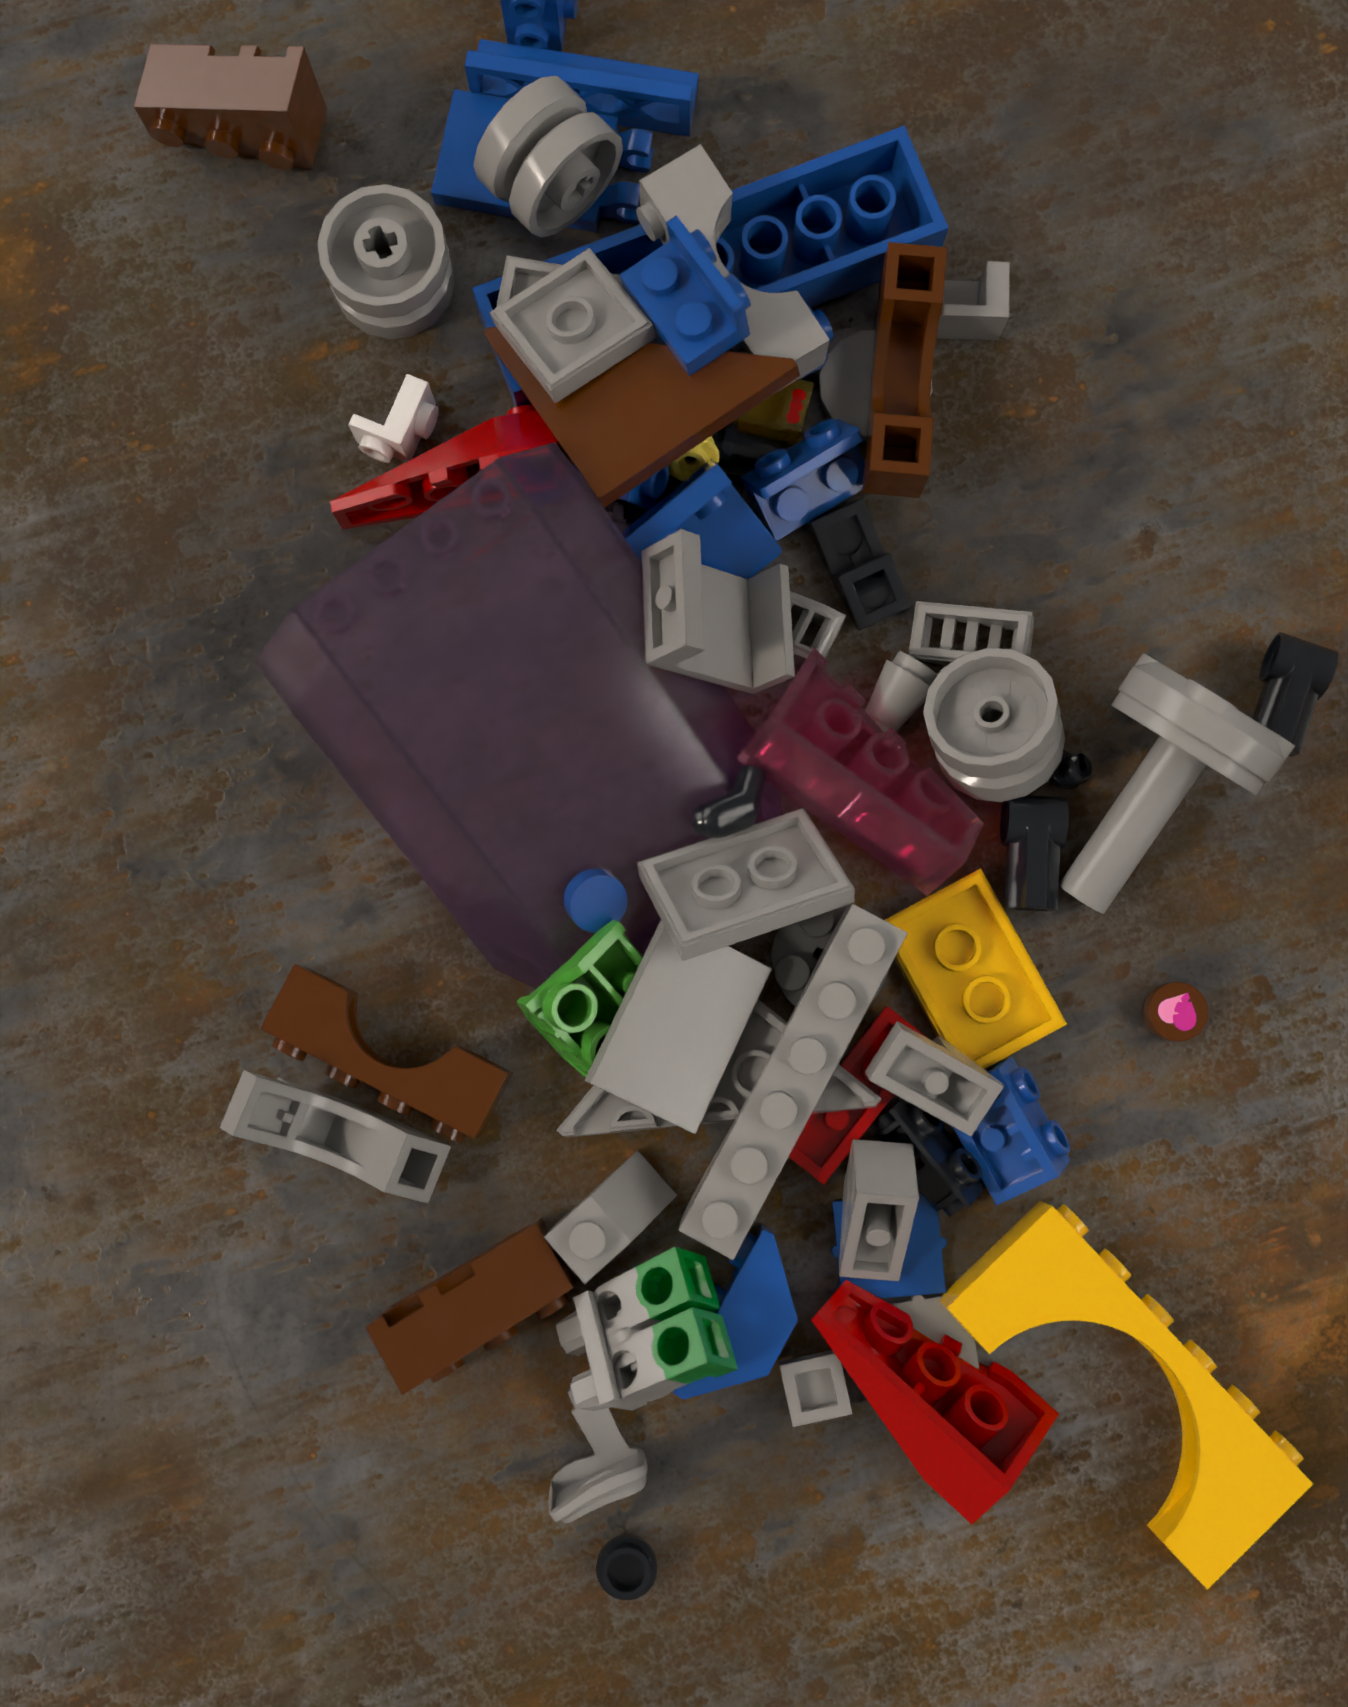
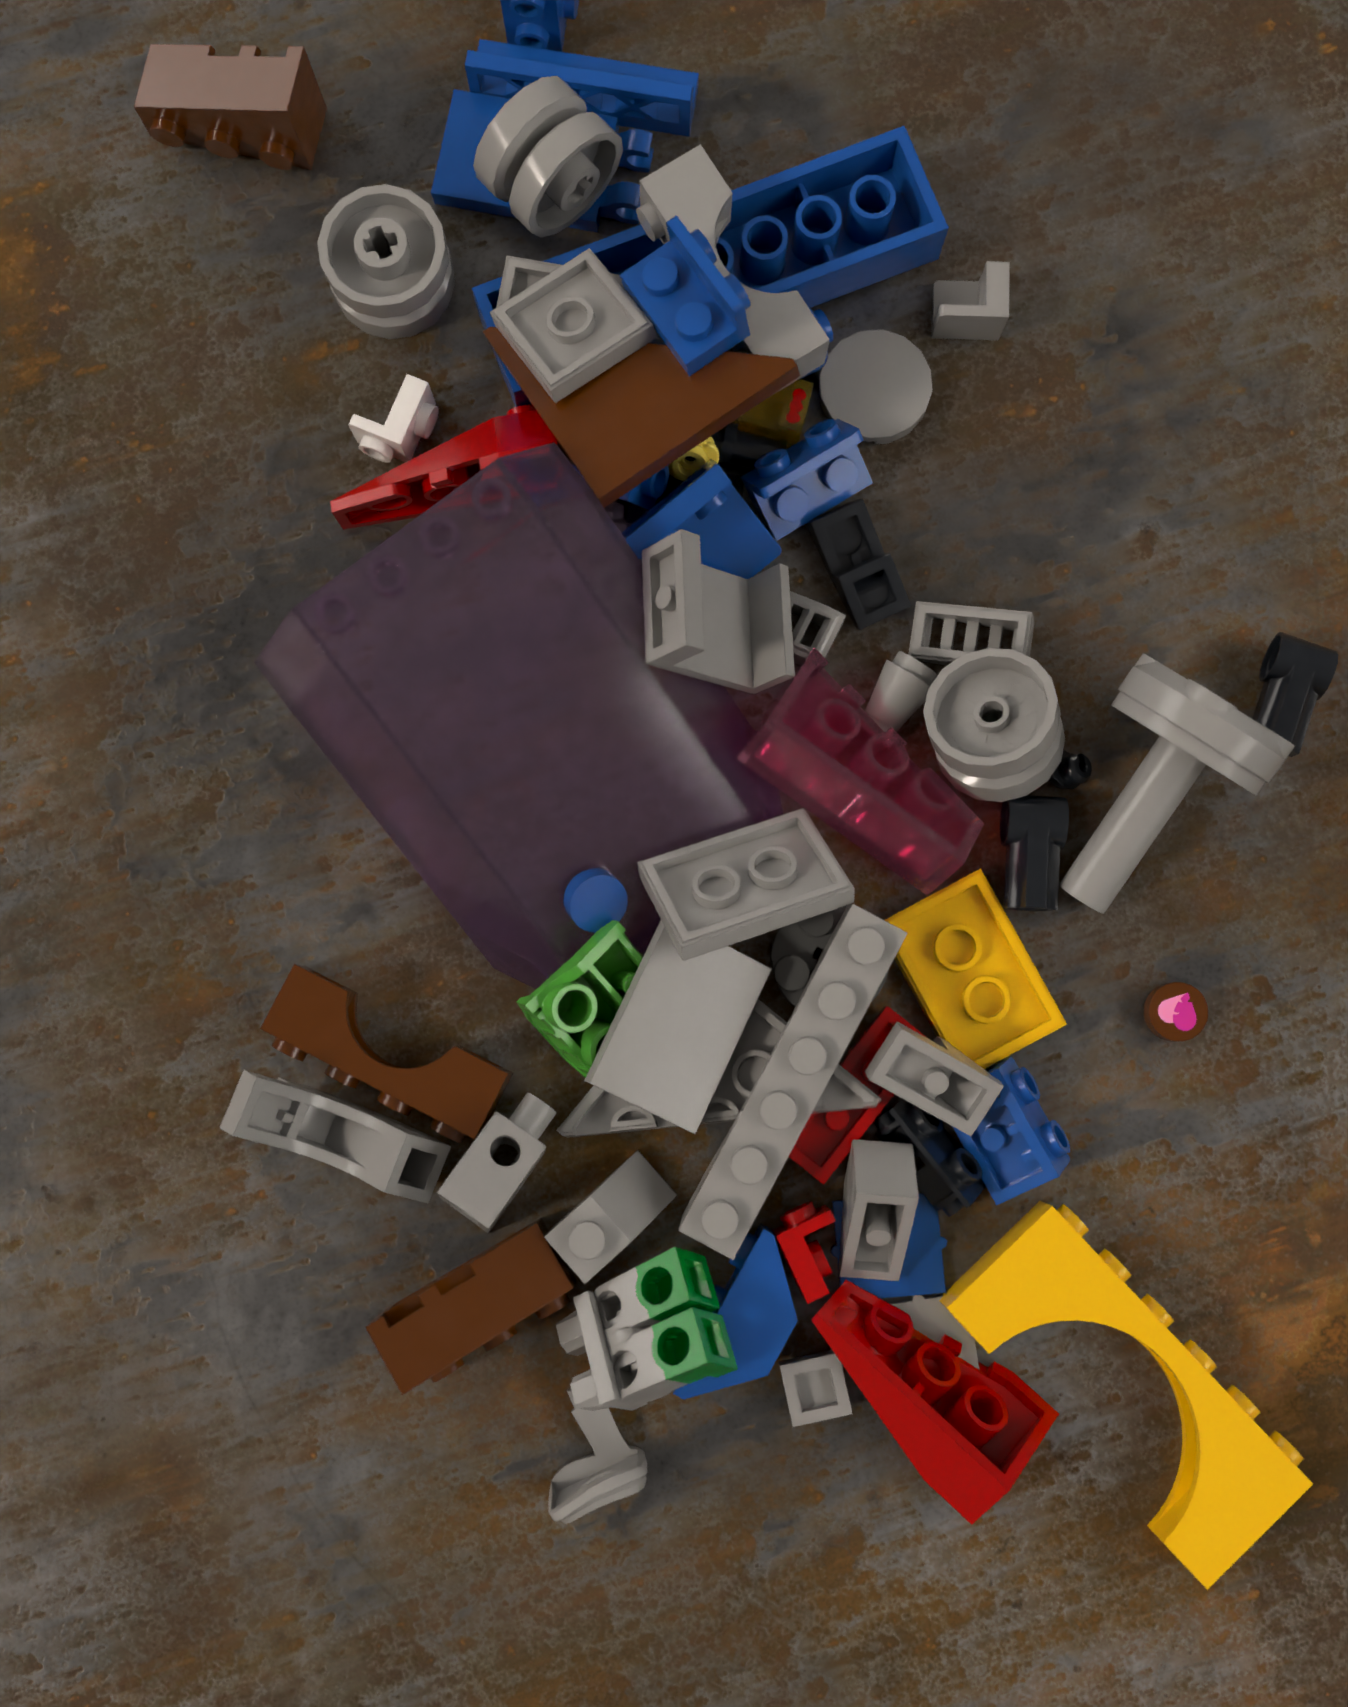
black plate [596,1534,657,1600] -> none
black arm [692,765,767,838] -> none
reddish brown arch [862,242,947,498] -> none
none -> light grey torso [437,1092,556,1233]
none -> red bracket [772,1201,836,1304]

